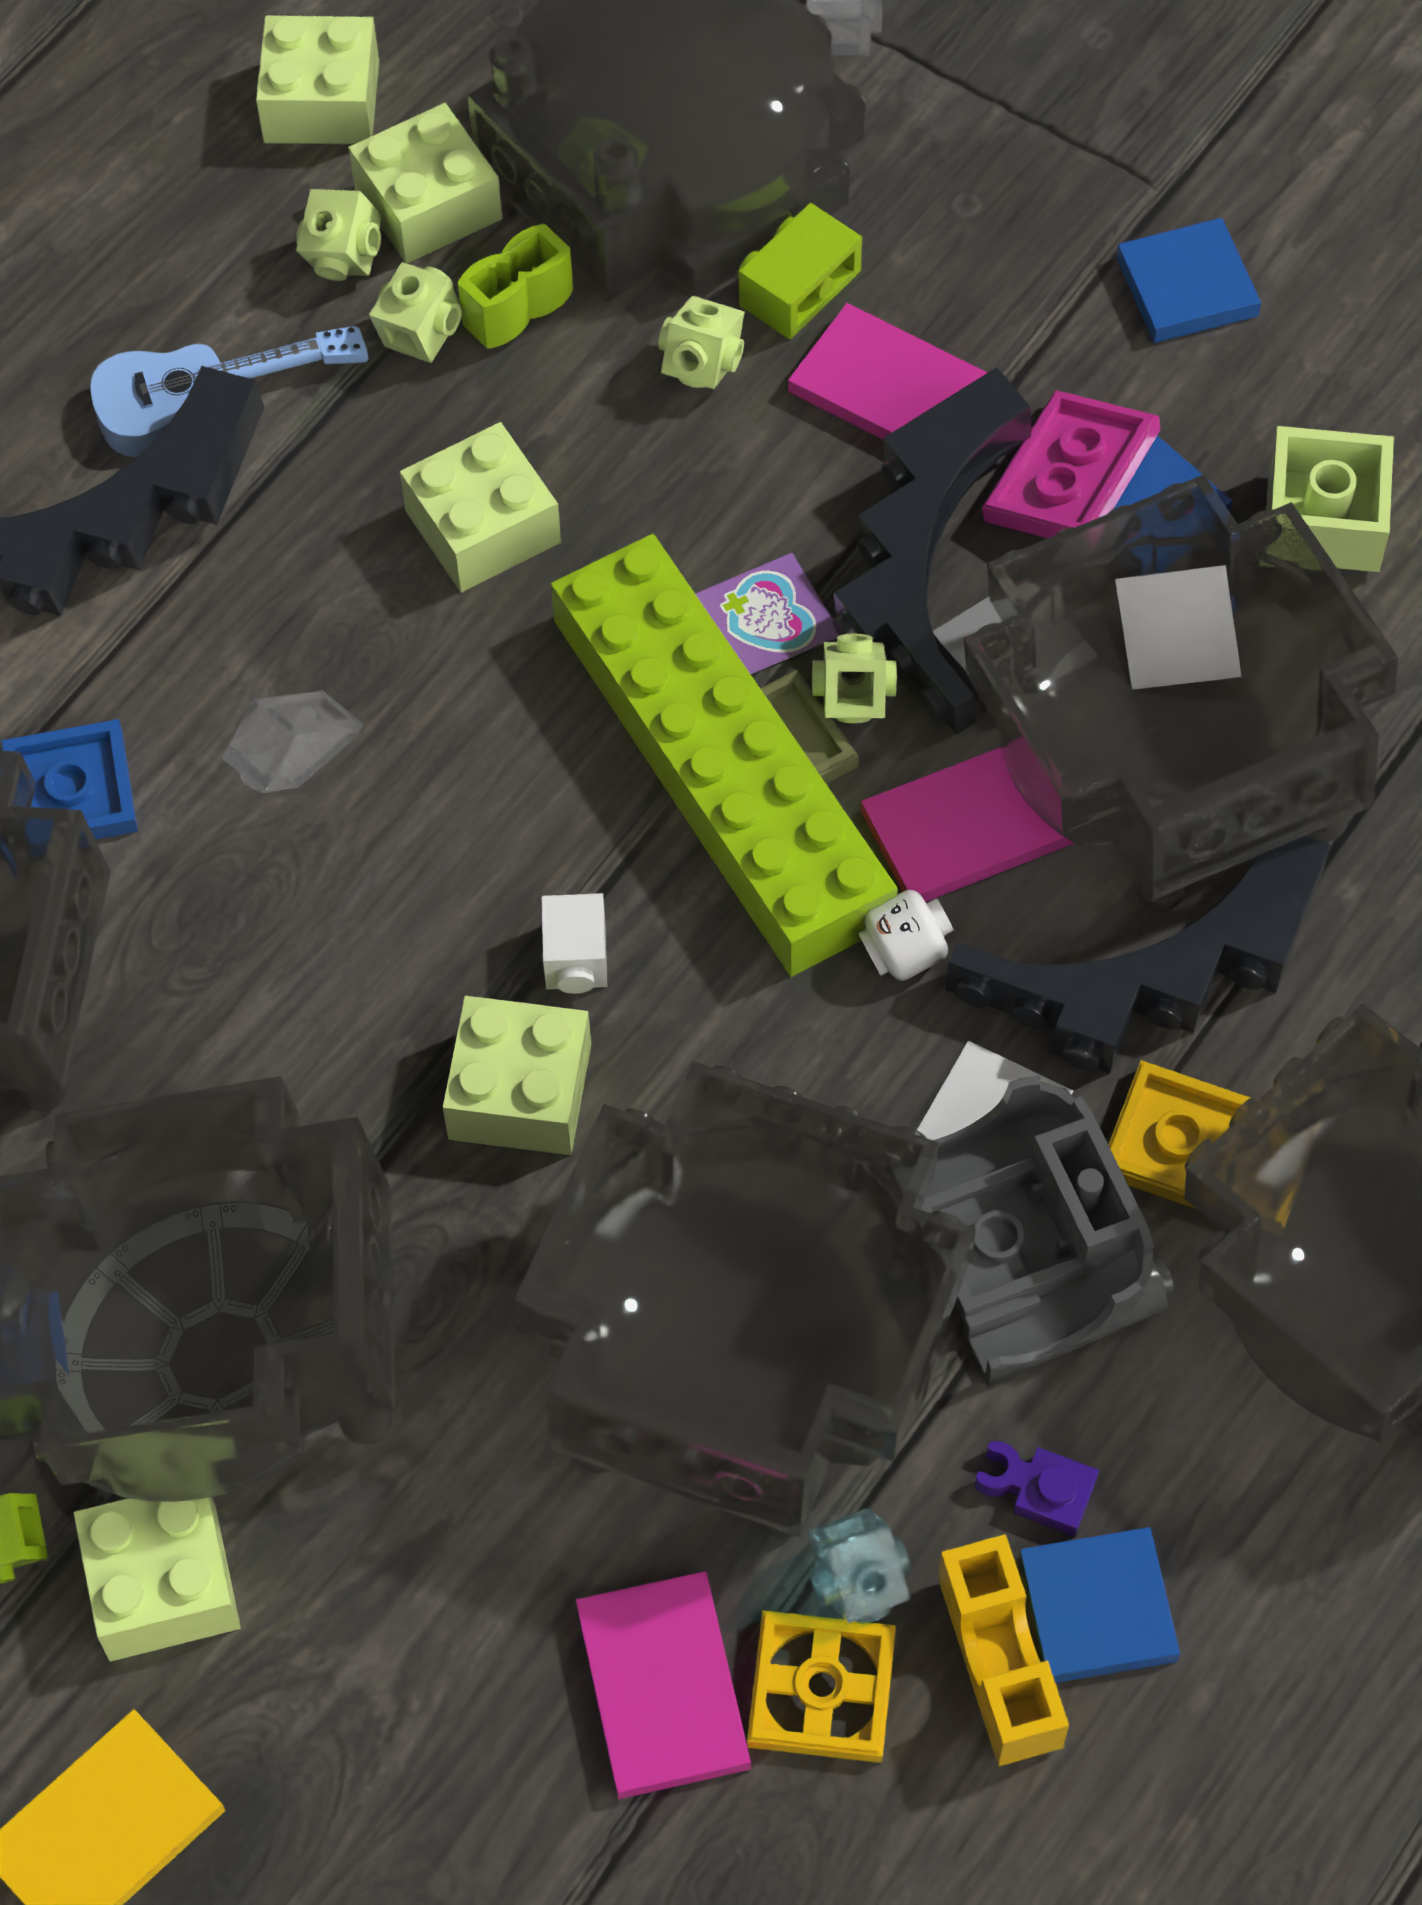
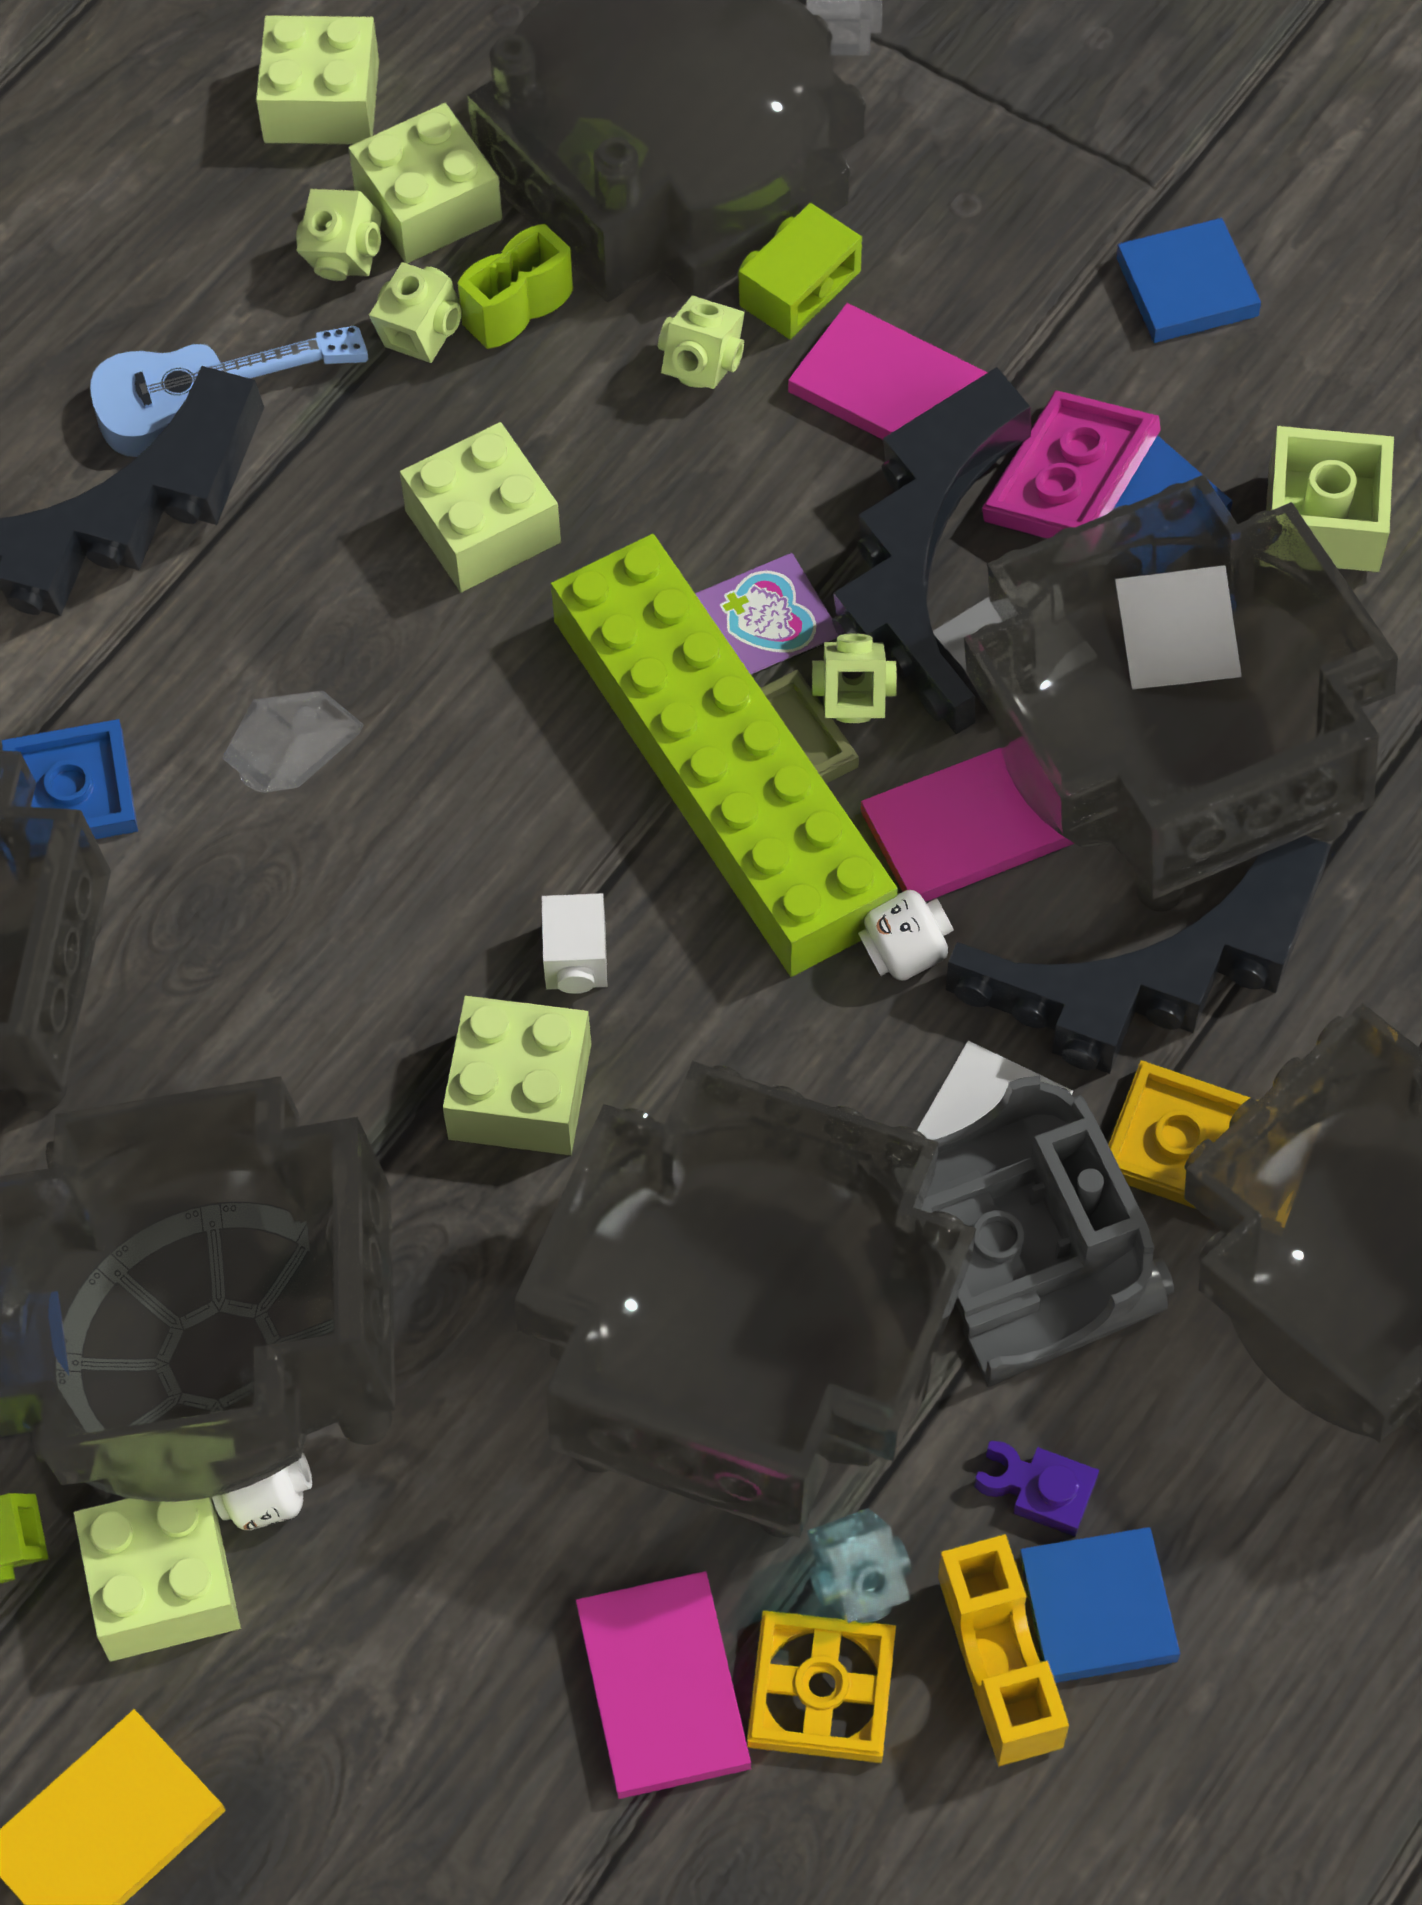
none -> white head [209,1435,312,1530]

